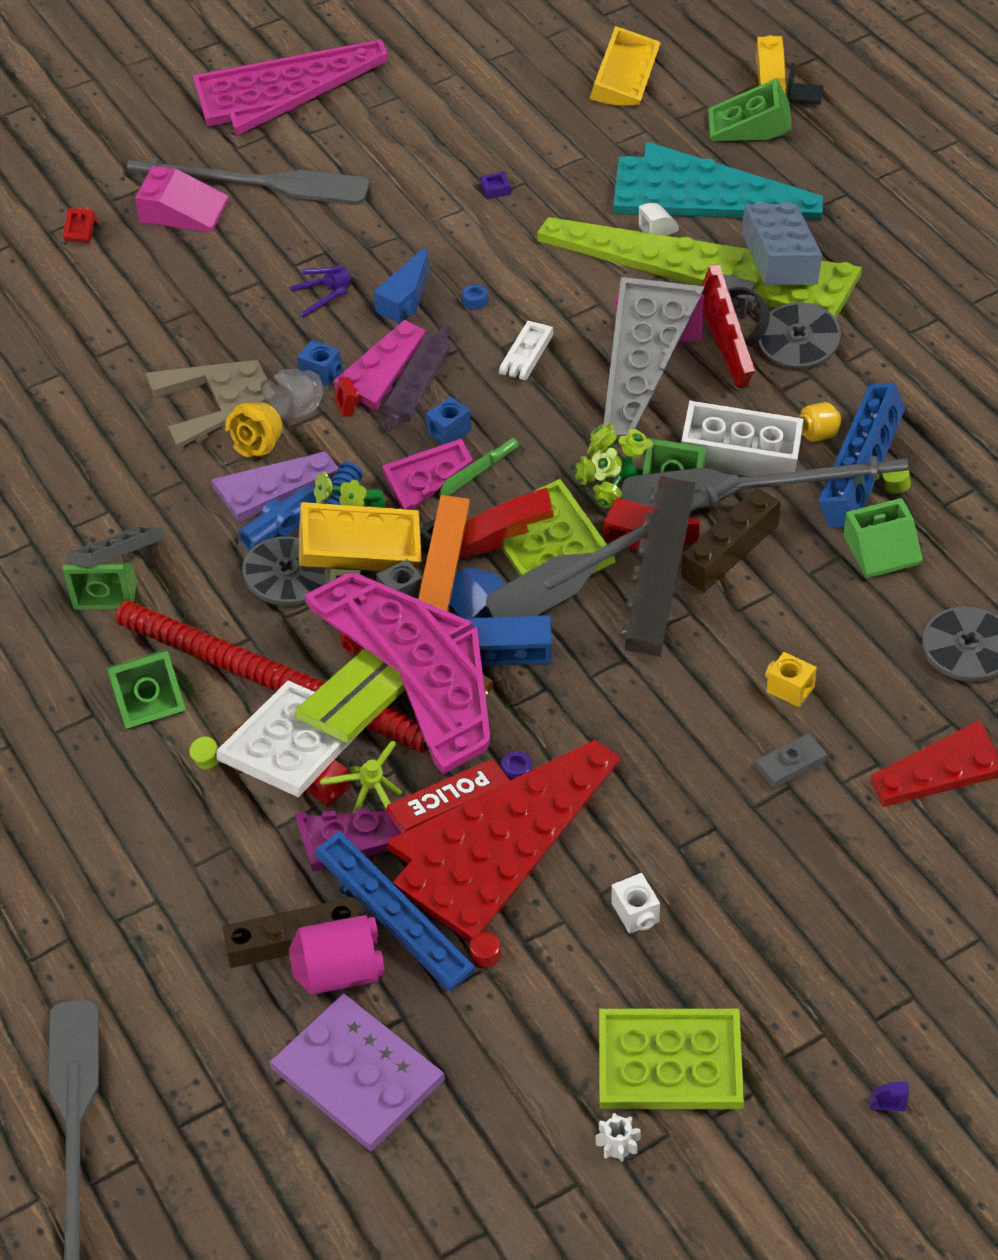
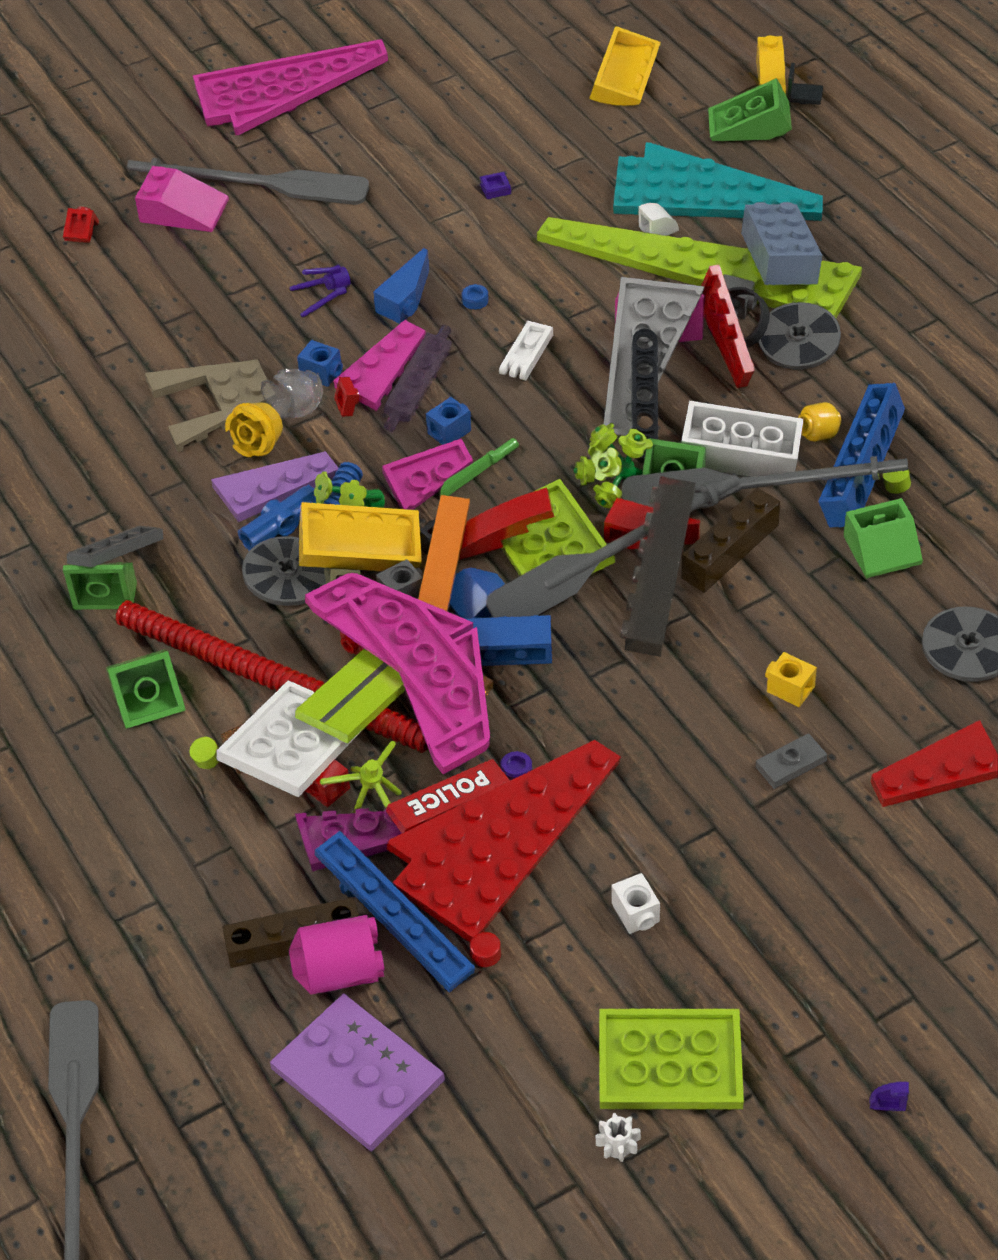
none -> black beam [631,328,658,463]

